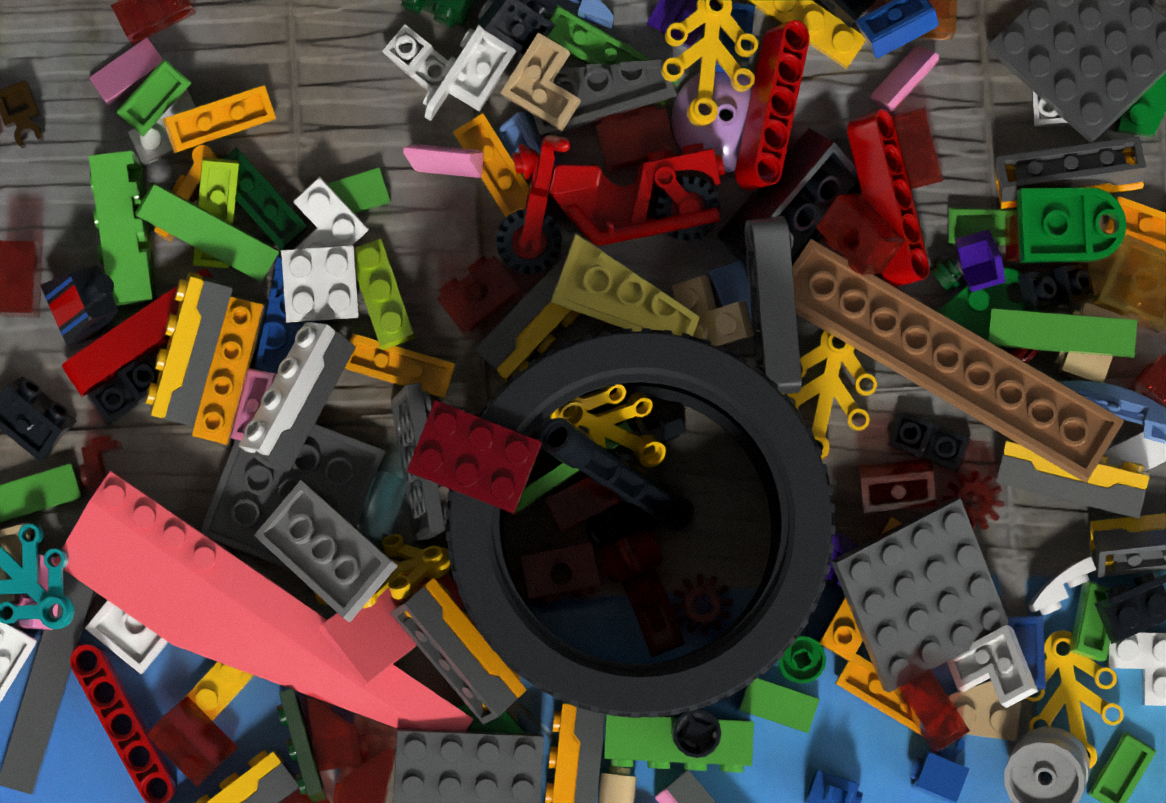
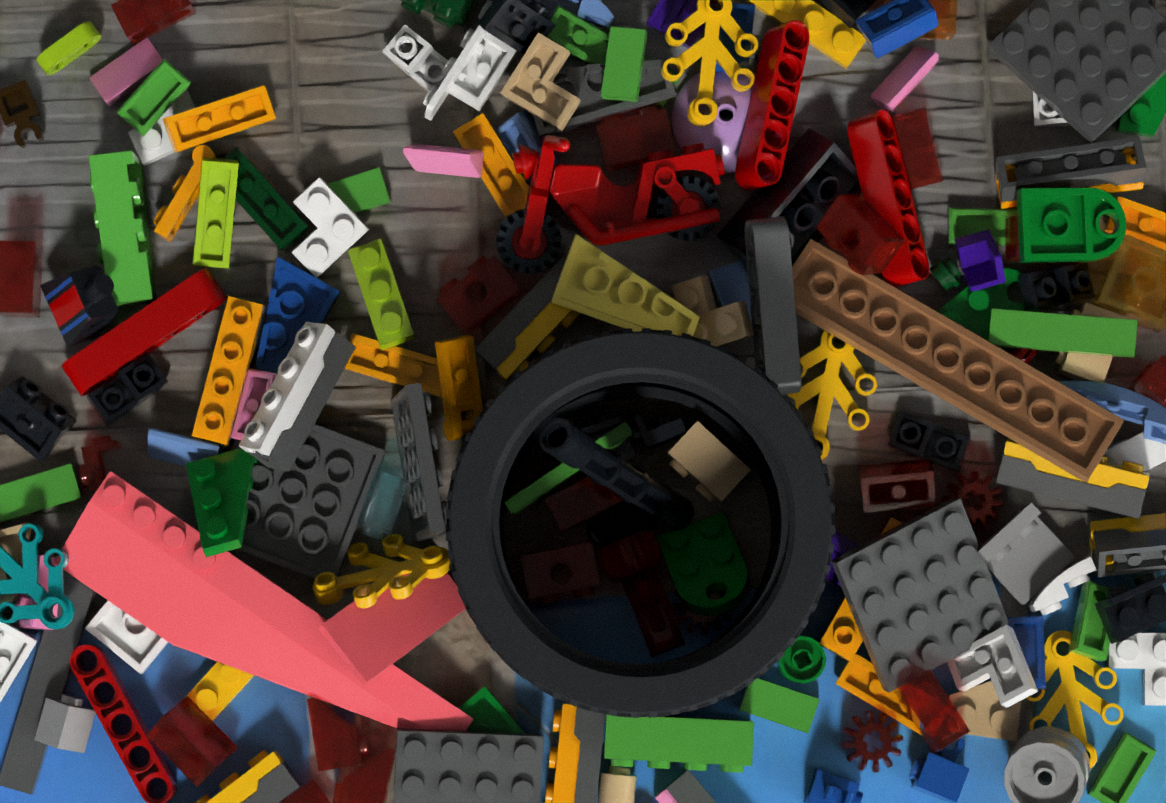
bright green tile [135,182,279,283] -> none
piece [145,271,233,426] -> none
light grey plate [254,480,398,622] -> none
dark green plate [276,689,327,803] -> none
white plate [281,246,359,323] -> none
dark grey piece [390,578,527,724] -> none
dark red plate [406,400,542,514] -> none
yellow plant [550,384,666,467] -> none
black wheel [671,709,721,758] -> none
none -> light grey brick [34,694,95,753]
none -> lime beam [36,21,102,76]
none -> medium blue slope [148,428,223,466]
none -> green wing [185,448,257,557]
none -> light orange plate [435,335,483,441]
none -> bright green tile [601,26,648,102]
none -> green plate [656,512,750,616]
none -> tan brick [667,421,751,503]
none -> clear red gear [841,710,903,773]
none -> light grey bracket [977,502,1074,605]

